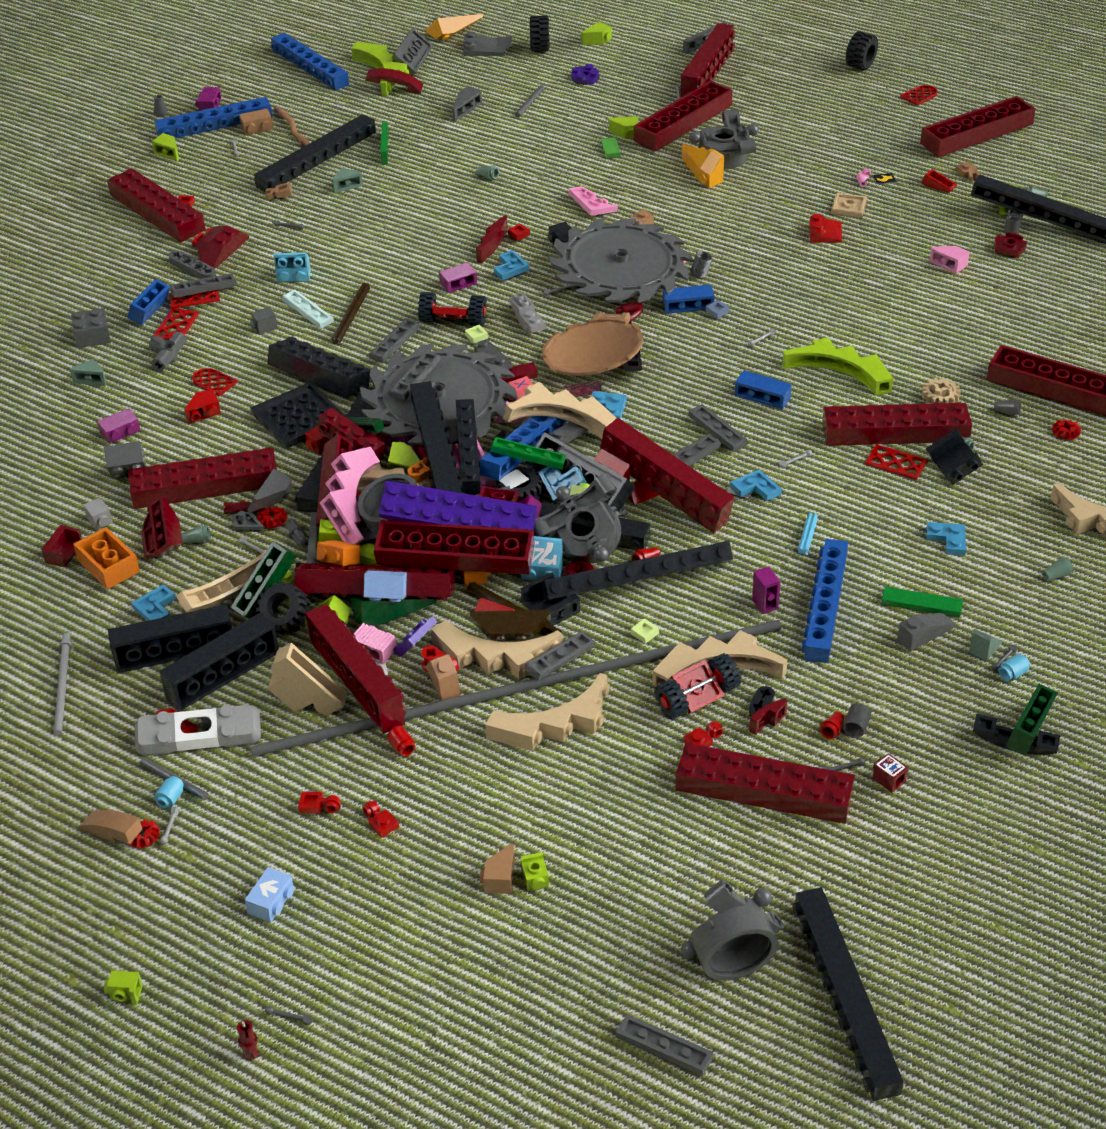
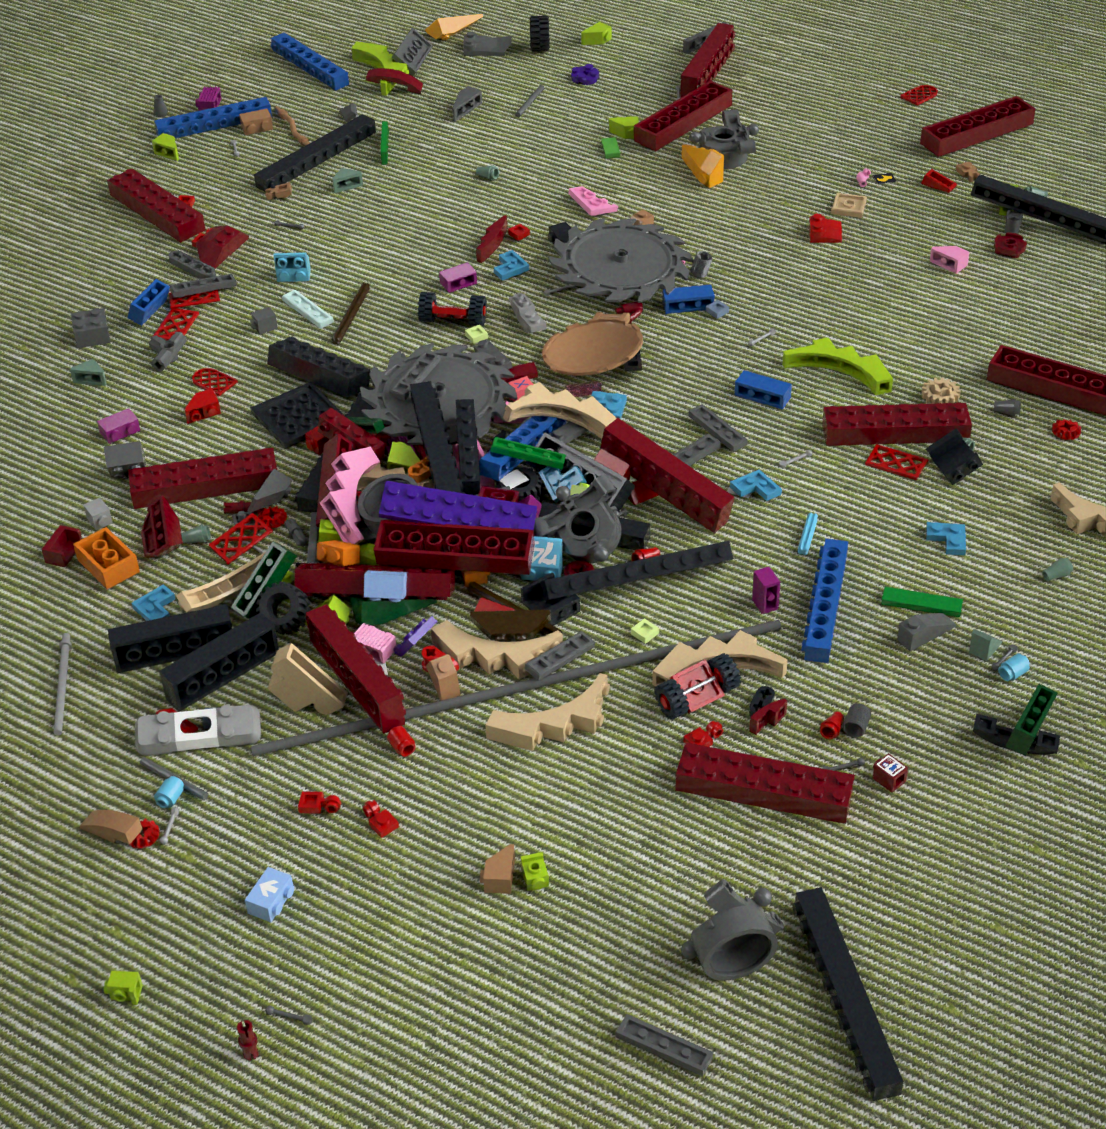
dark grey plate [369,318,420,363] -> none
black tyre [845,31,878,70] -> none
none -> red window [209,513,273,565]
none -> dark grey piece [339,103,358,122]

